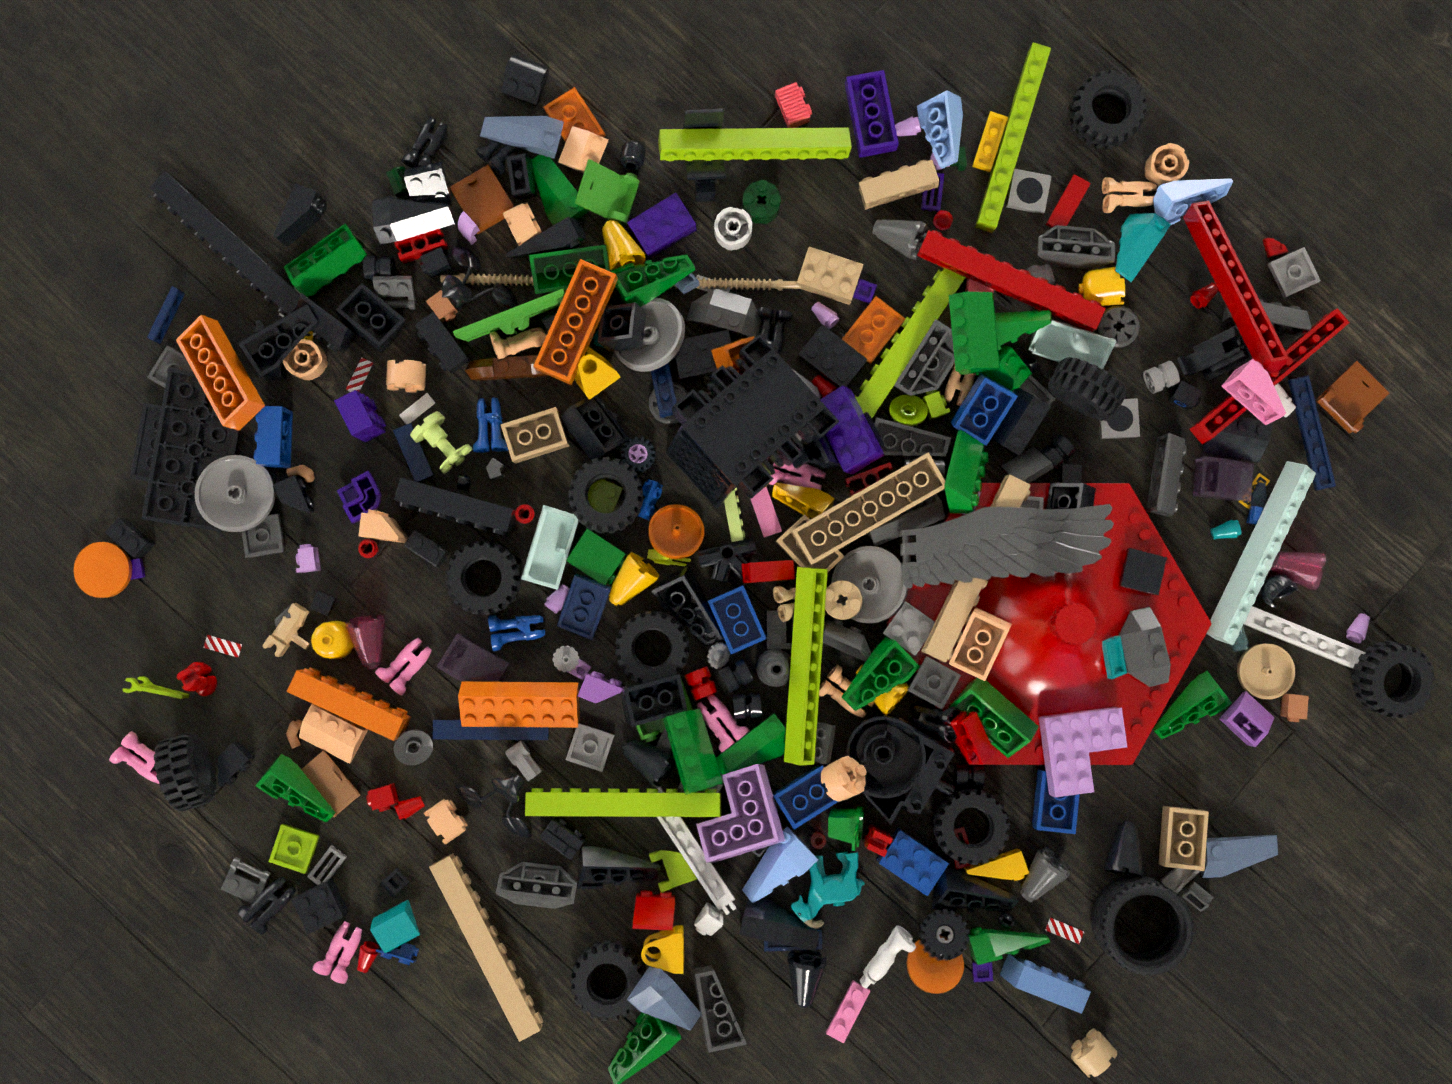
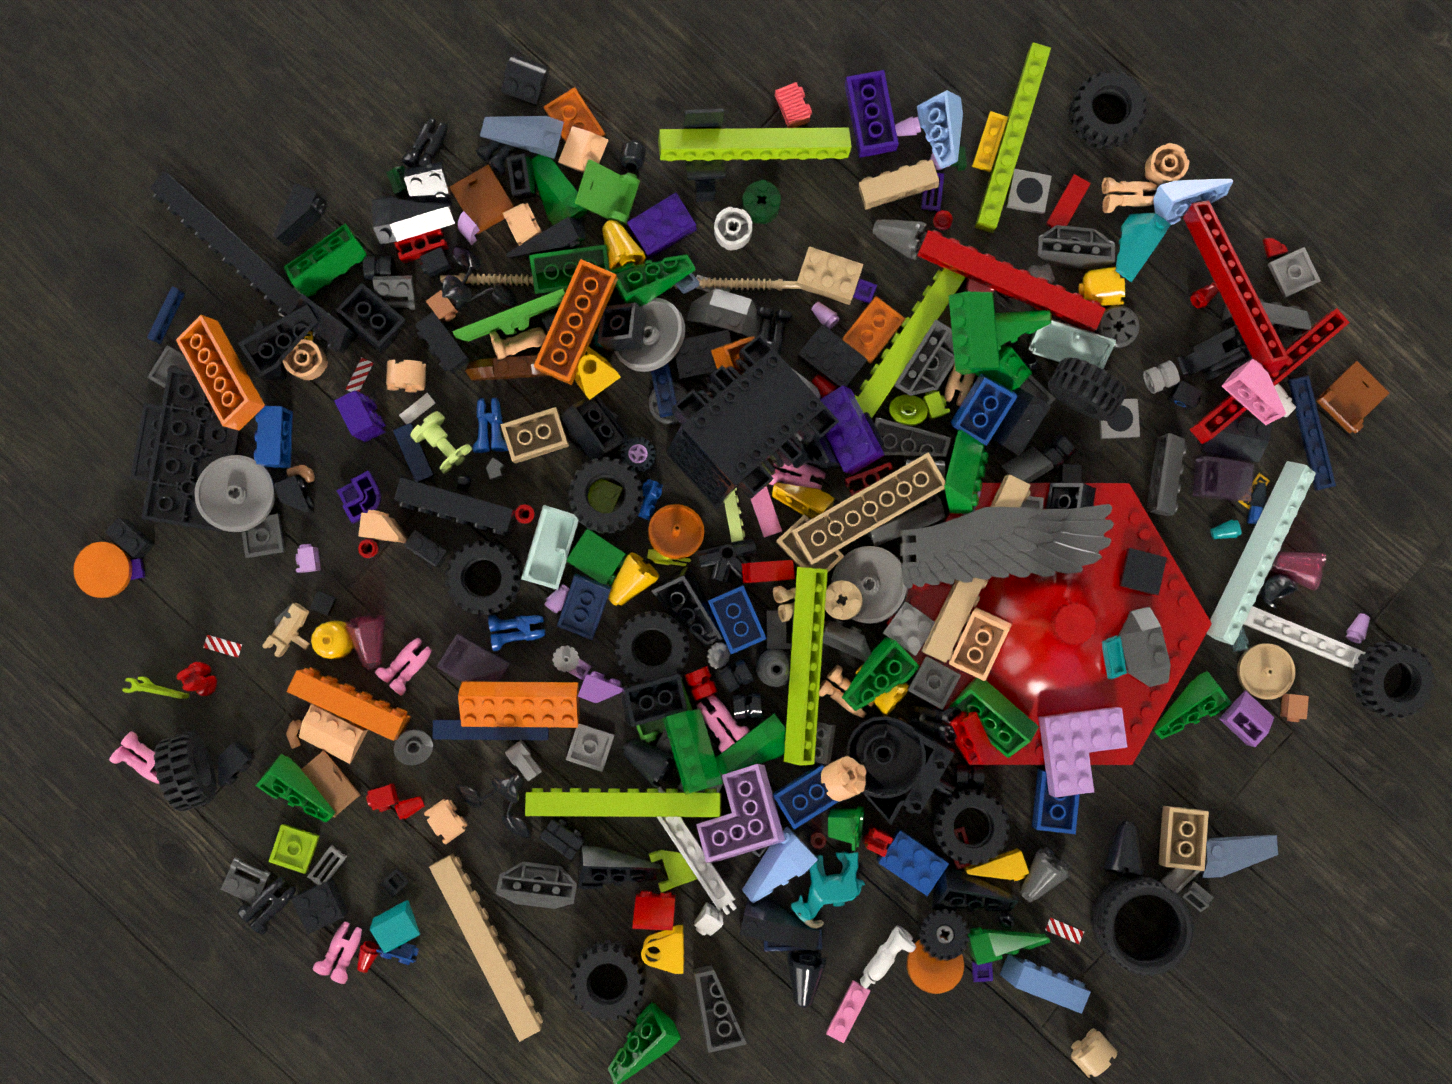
sand blue wedge [627,966,700,1030] -> none

